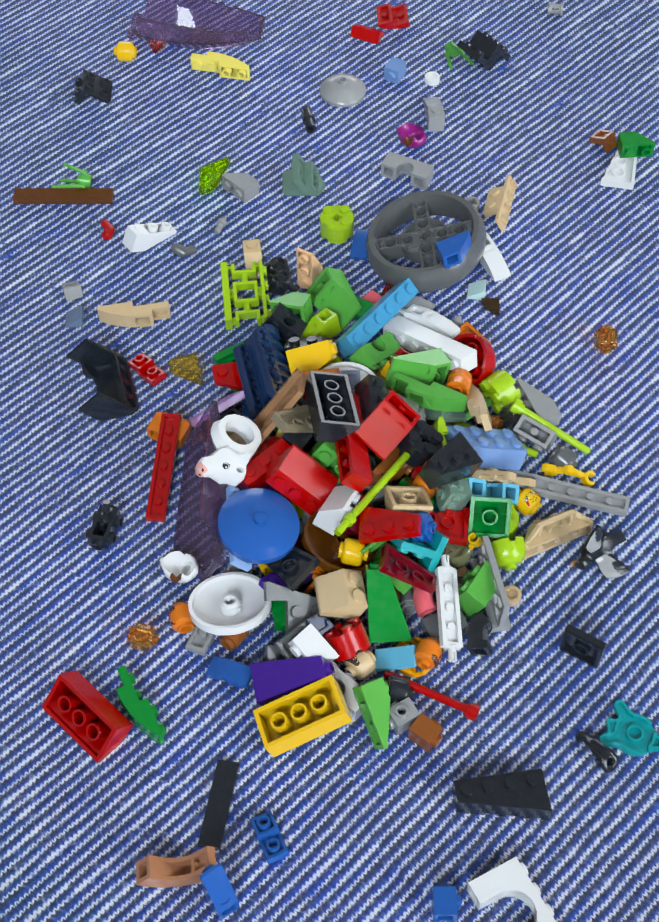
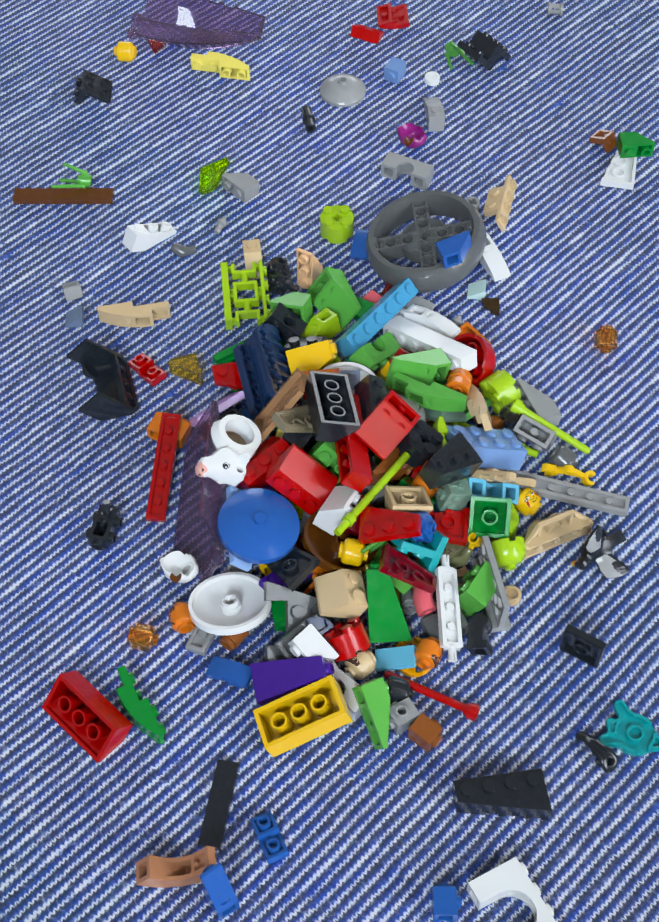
red arm [101,219,115,240] -> none
sand green piece [282,153,326,196] -> none

